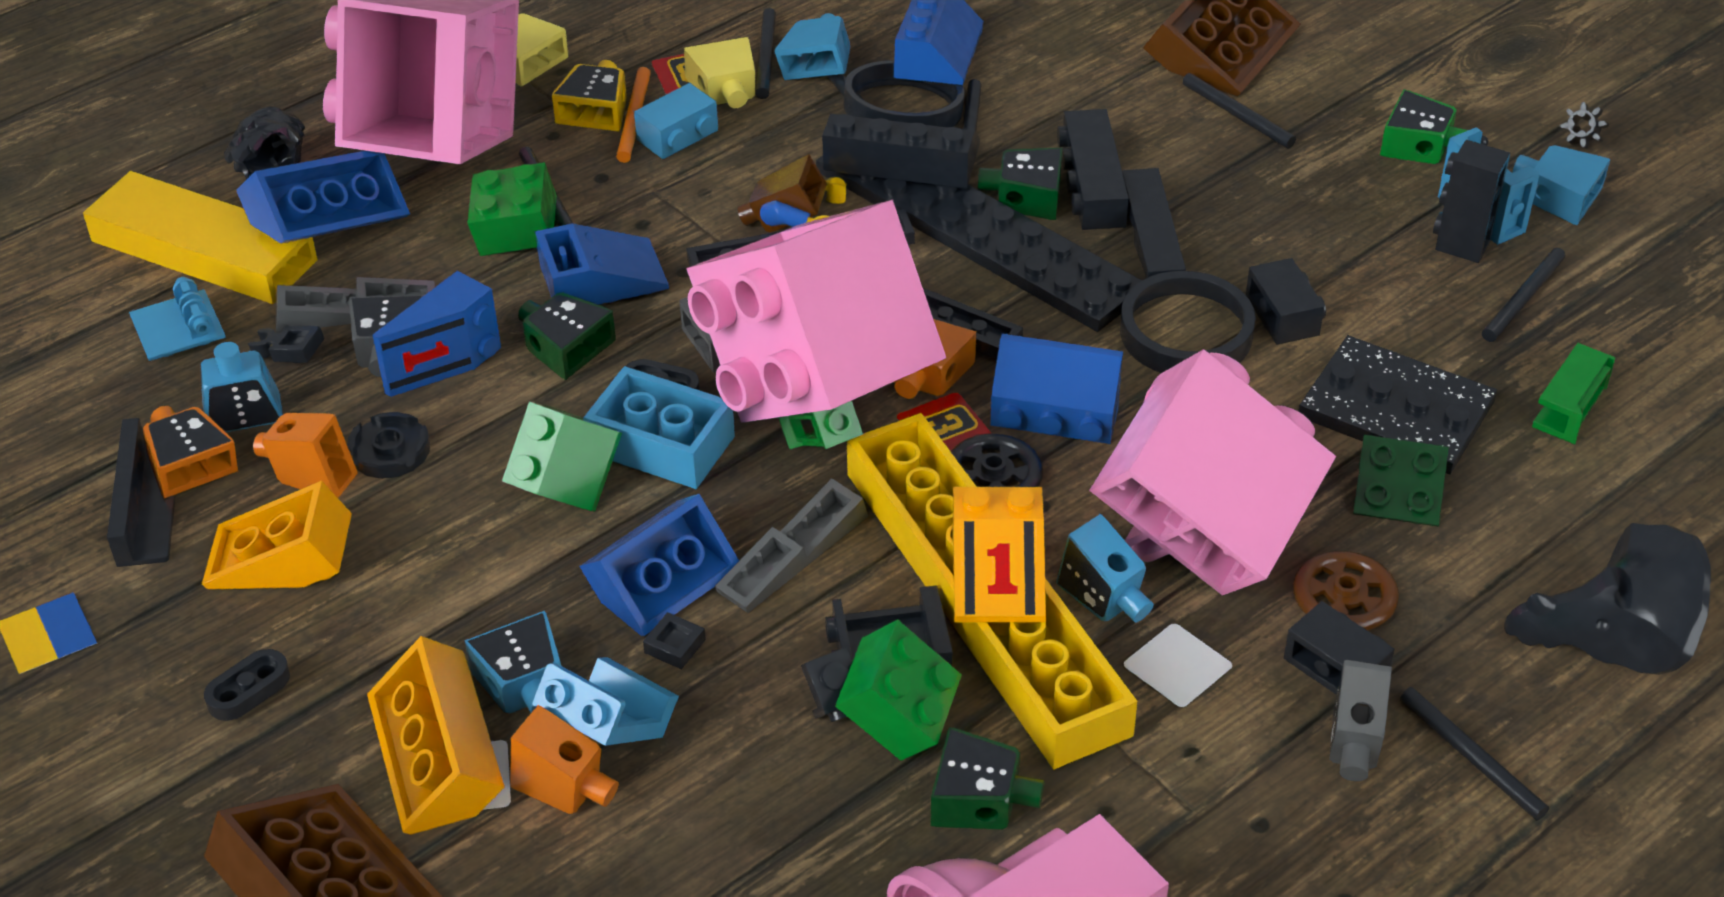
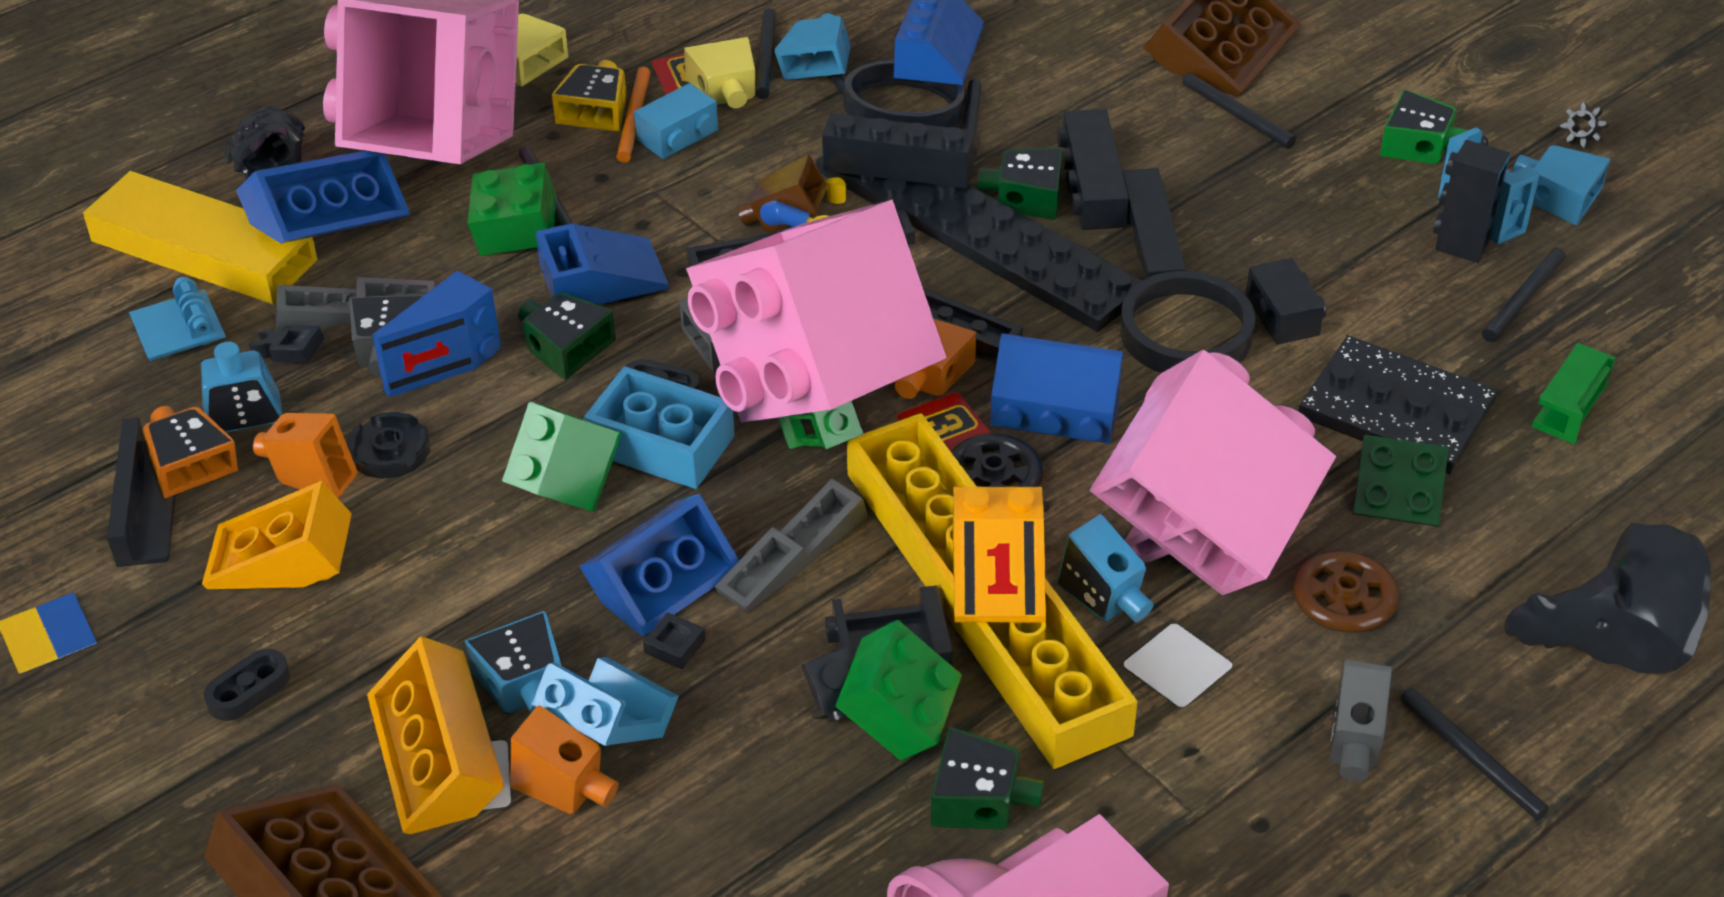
black brick [1283,601,1395,705] -> none

